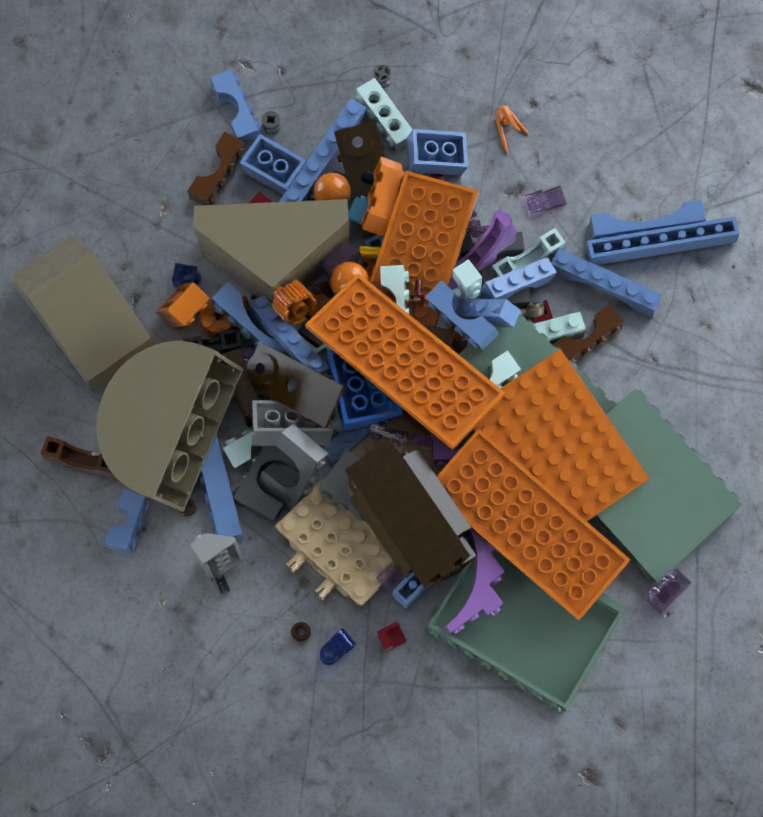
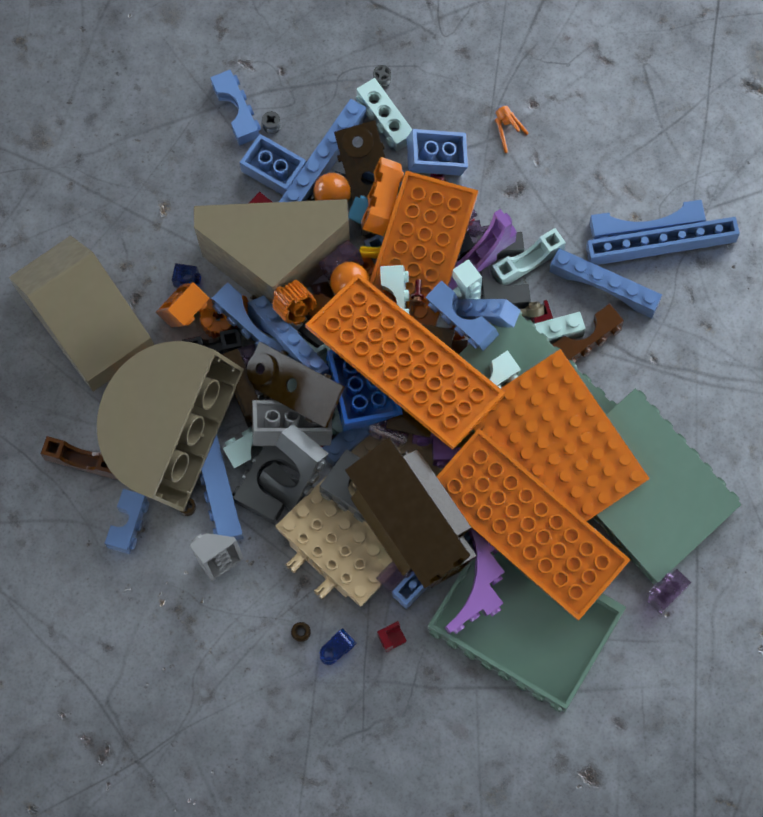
reddish brown arch [187,132,246,205] -> none
black bush [215,574,230,594] -> none
medium blue arch [481,257,557,299] -> none
clear purple slope [525,185,567,213] -> none

